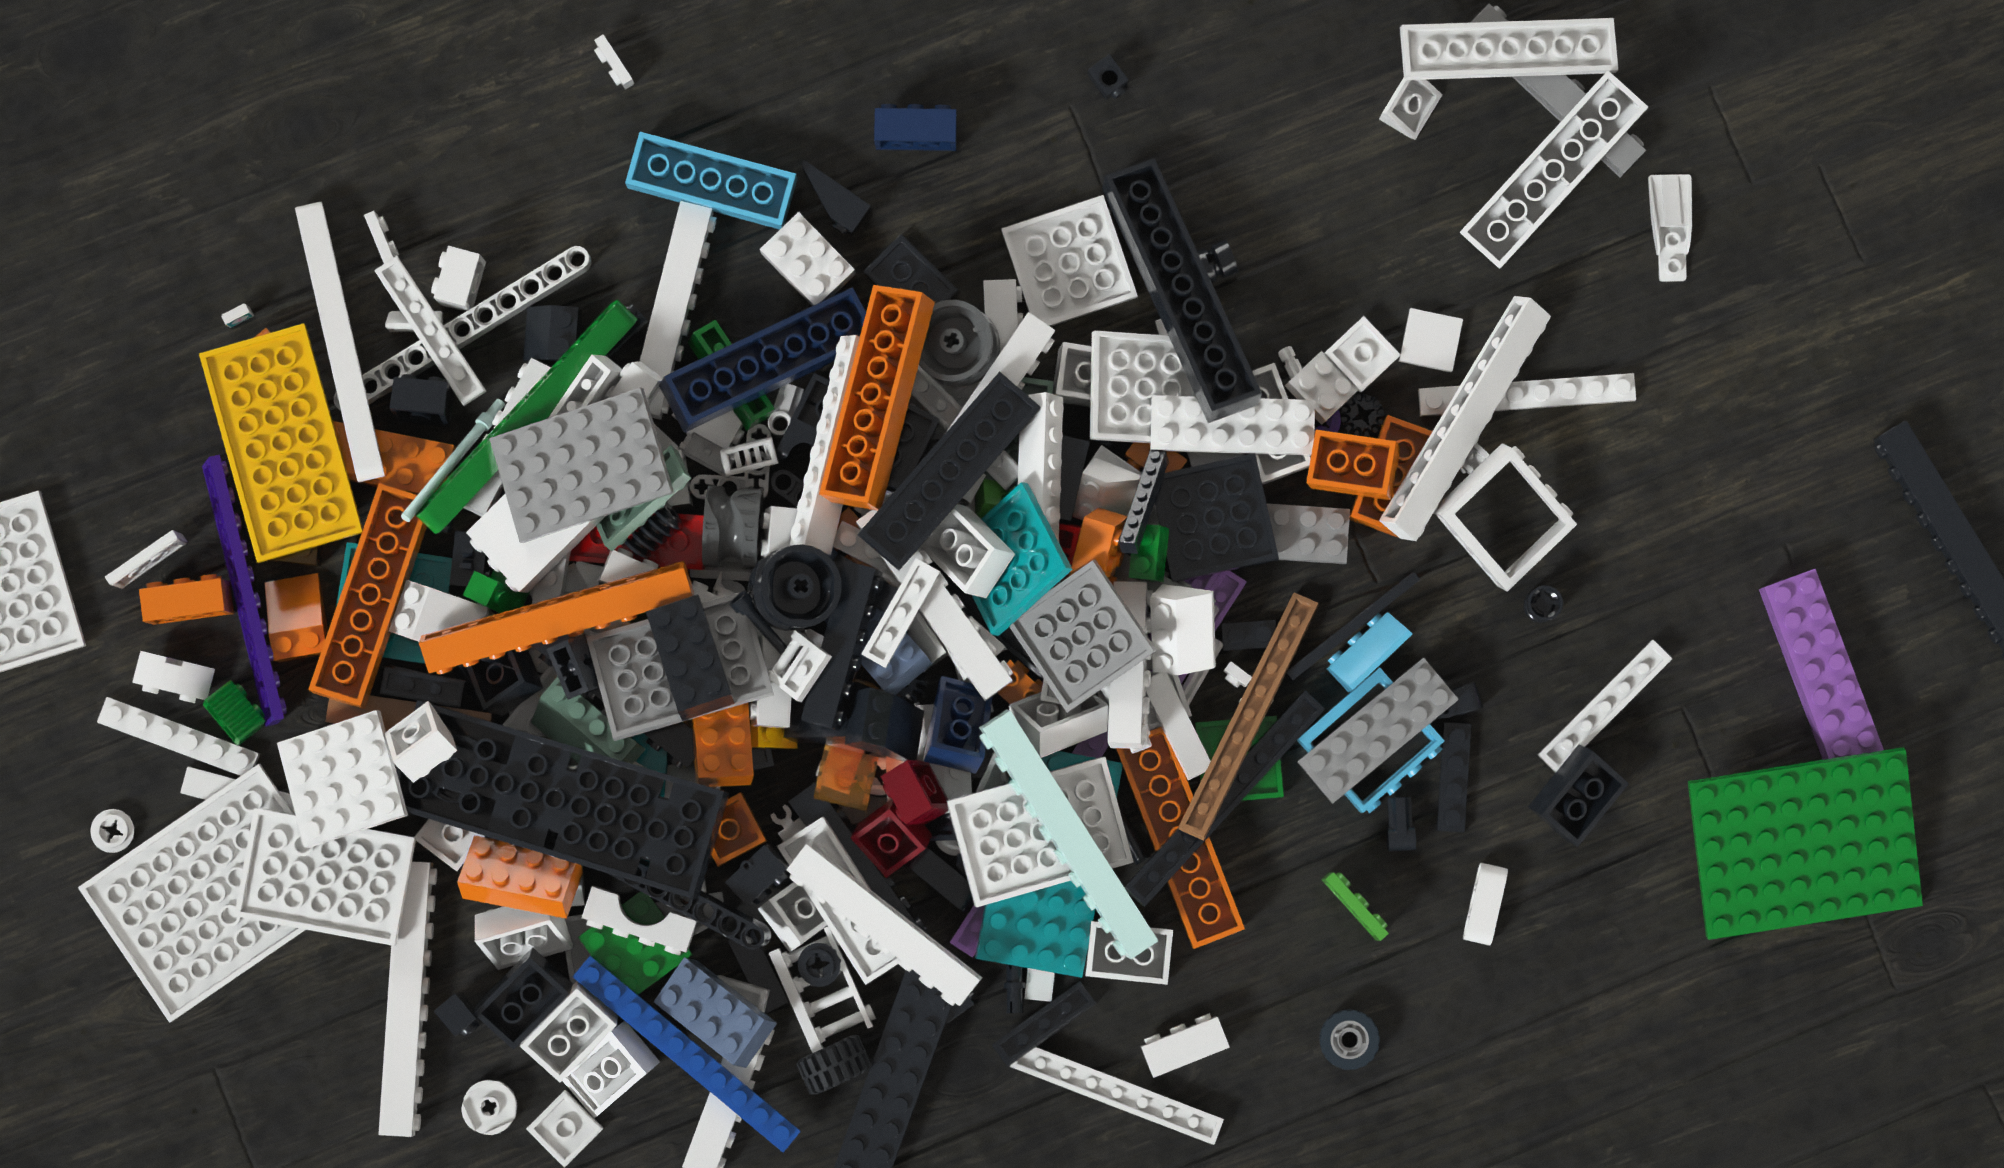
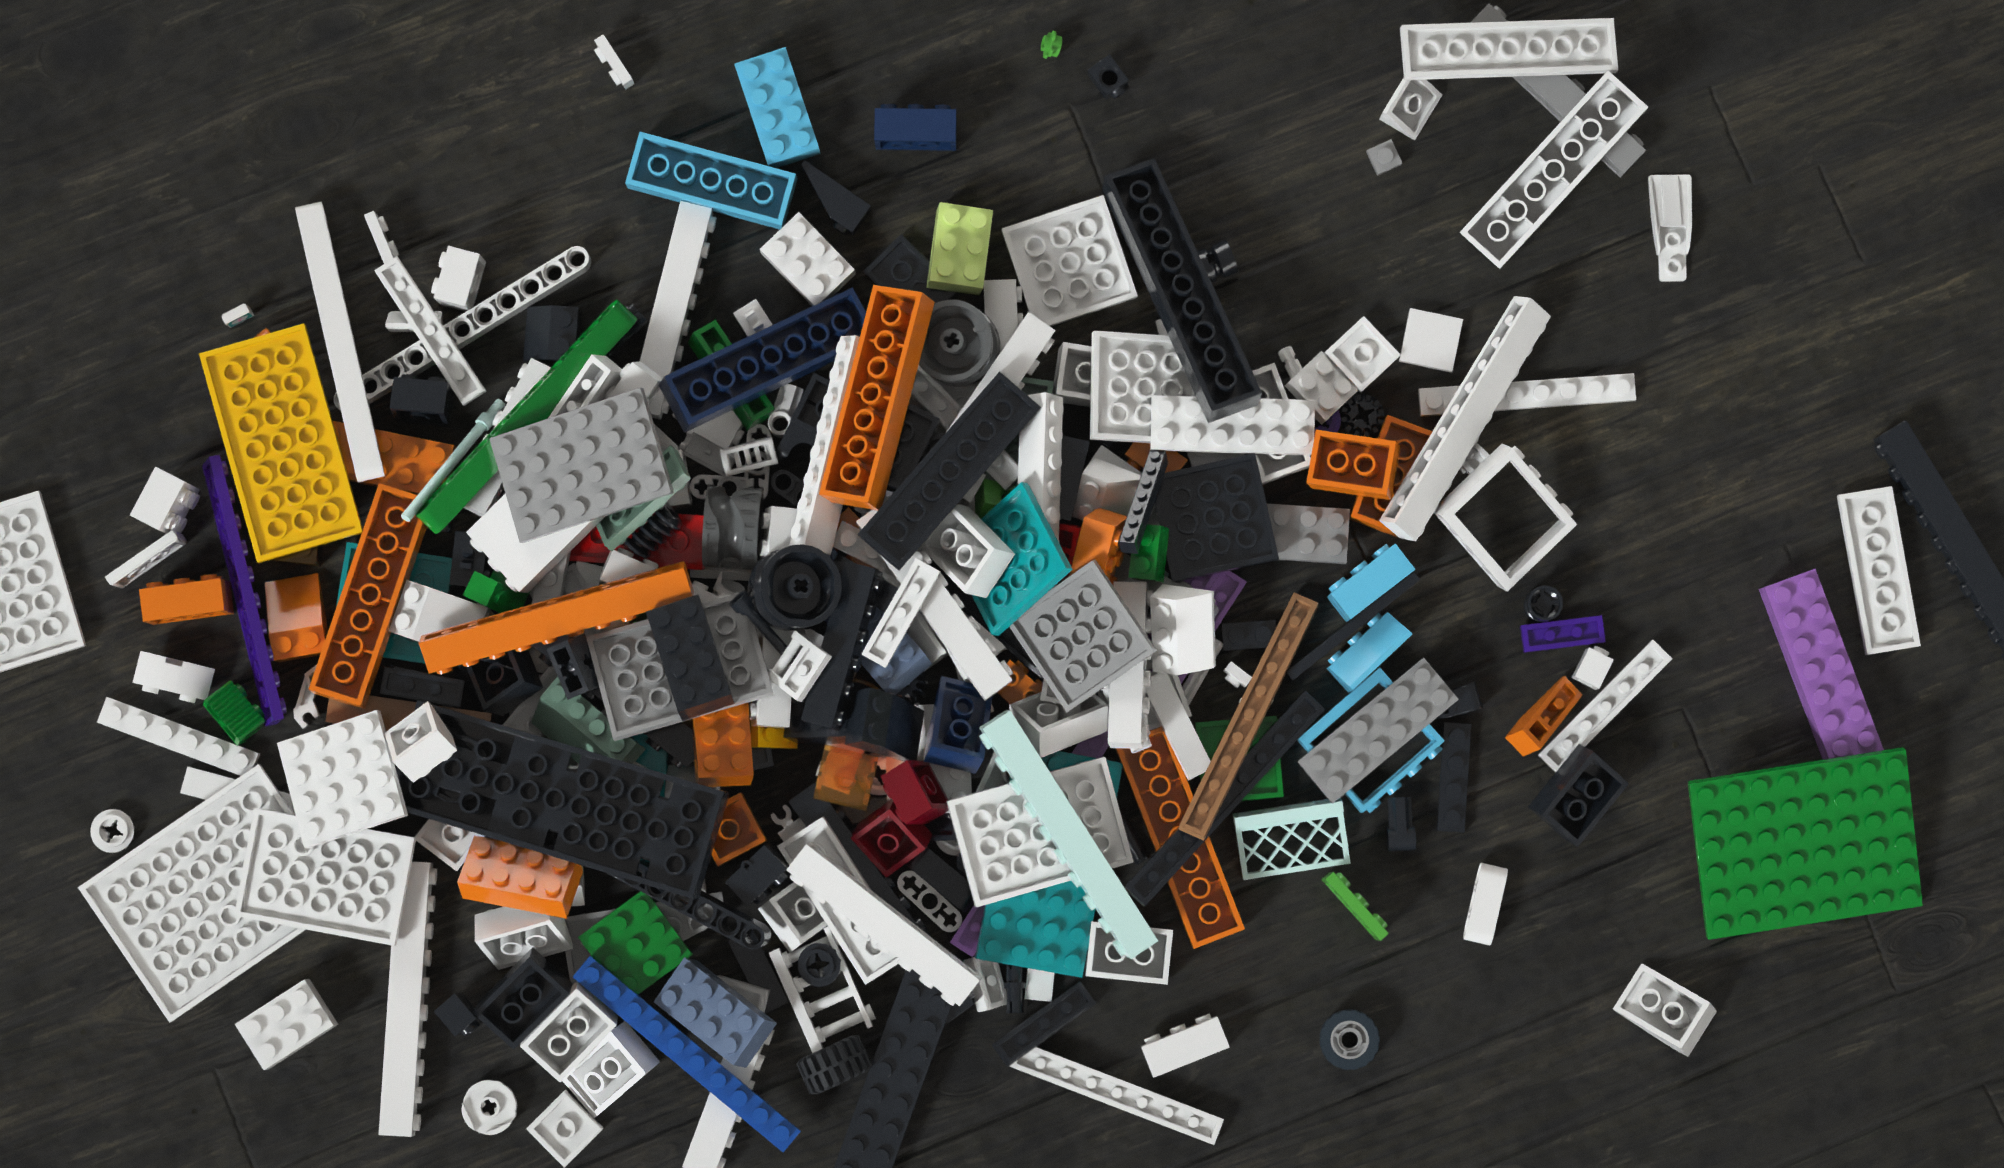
white arch [581,886,697,955] -> none
none -> white brick [130,467,200,534]
none -> white brick [235,979,338,1070]
none -> white piece [293,665,320,729]
none -> white brick [733,299,772,337]
none -> medium azure brick [734,47,820,168]
none -> white beam [897,871,962,932]
none -> yellowish green brick [927,202,993,296]
none -> white slope [963,957,1007,1012]
none -> bright green plate [1041,31,1062,59]
none -> light aqua fence [1233,798,1351,880]
none -> medium azure brick [1327,544,1415,622]
none -> light grey plate [1366,139,1402,176]
none -> orange slope [1505,676,1583,756]
none -> dark purple plate [1520,615,1606,653]
none -> white brick [1571,646,1613,690]
none -> white slope [1613,964,1717,1057]
none -> white plate [1837,486,1921,655]

